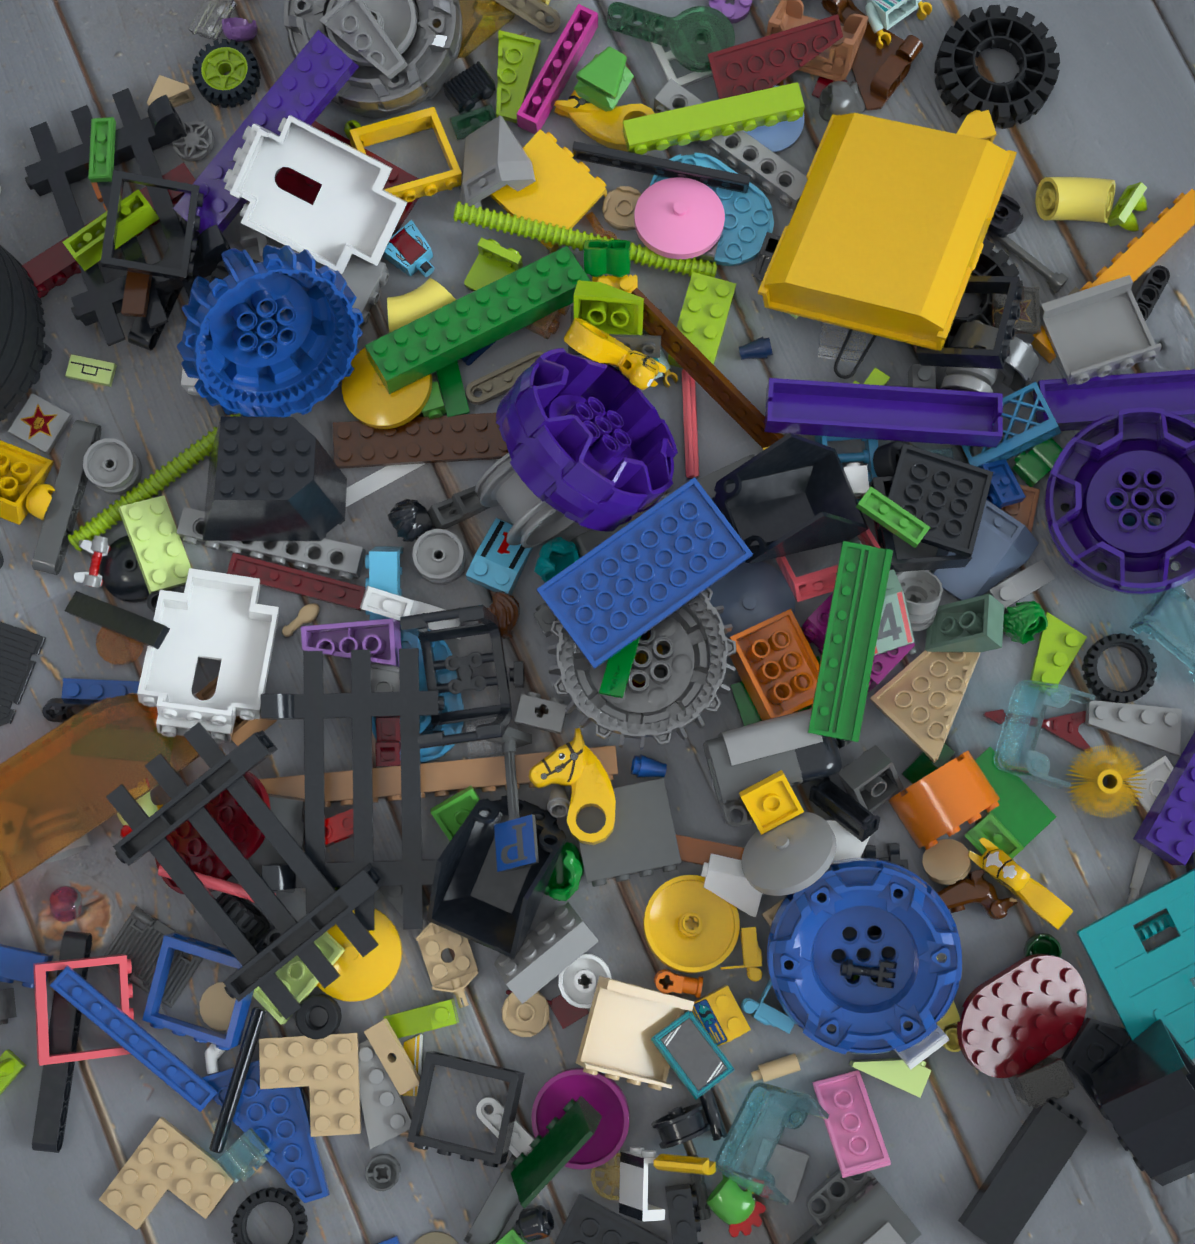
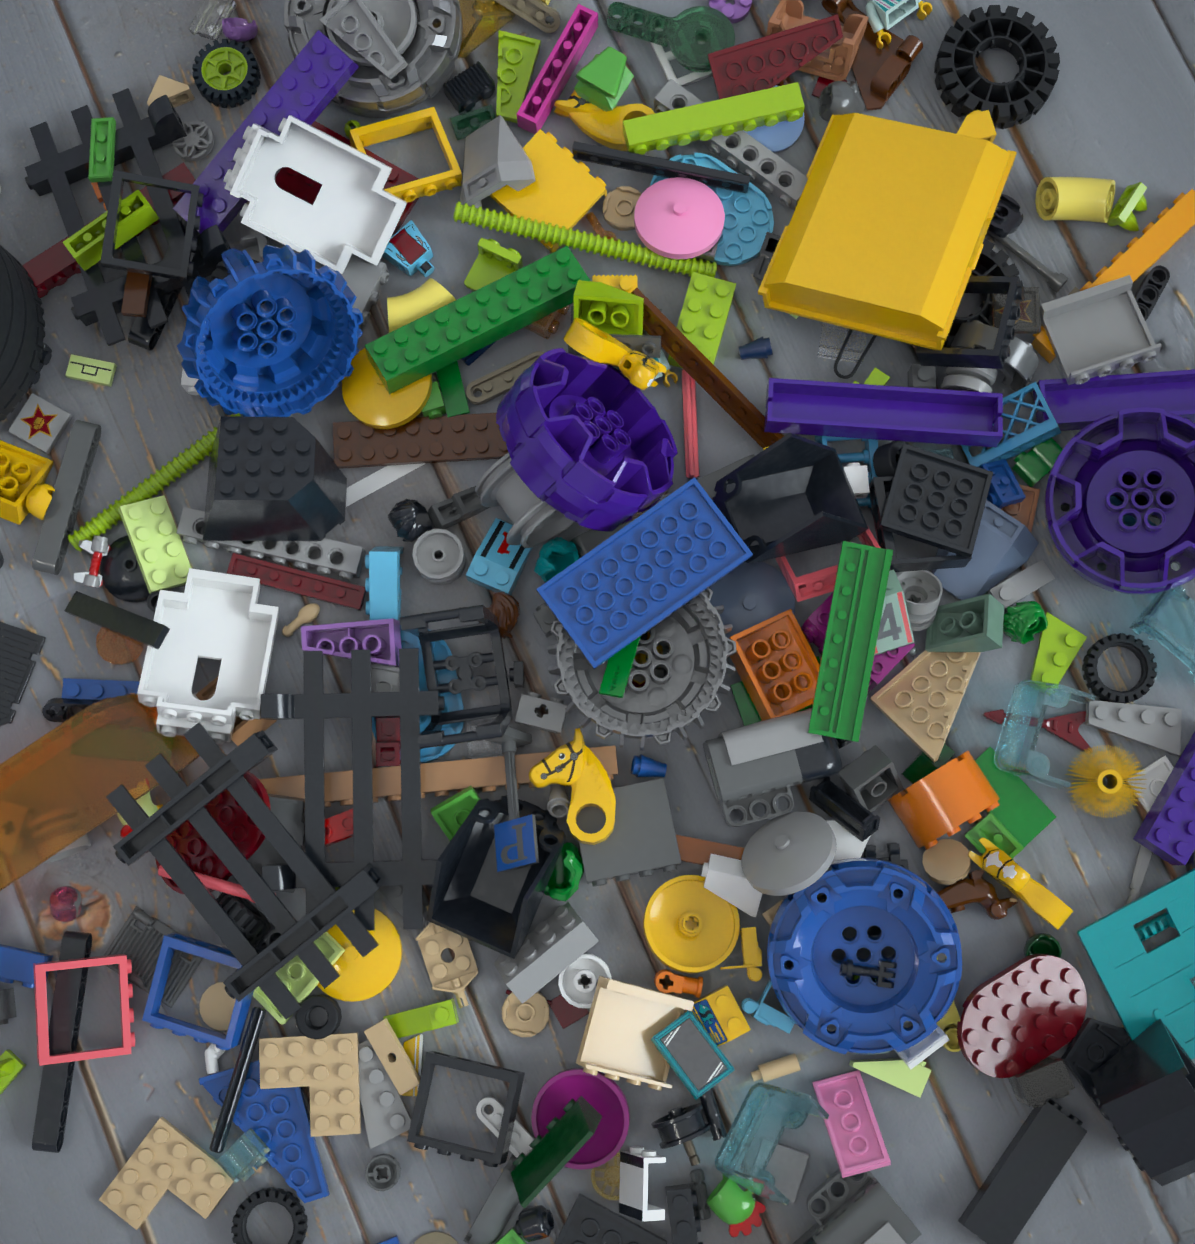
blue tile [49,965,218,1112] -> none
light grey wheel [83,438,142,495] -> none
white piece [360,585,461,639] -> none
green brick [584,239,631,277] -> none
yellow slope [653,1154,716,1175] -> none
yellow plate [739,770,804,835] -> none
bright green plate [856,487,931,548] -> none

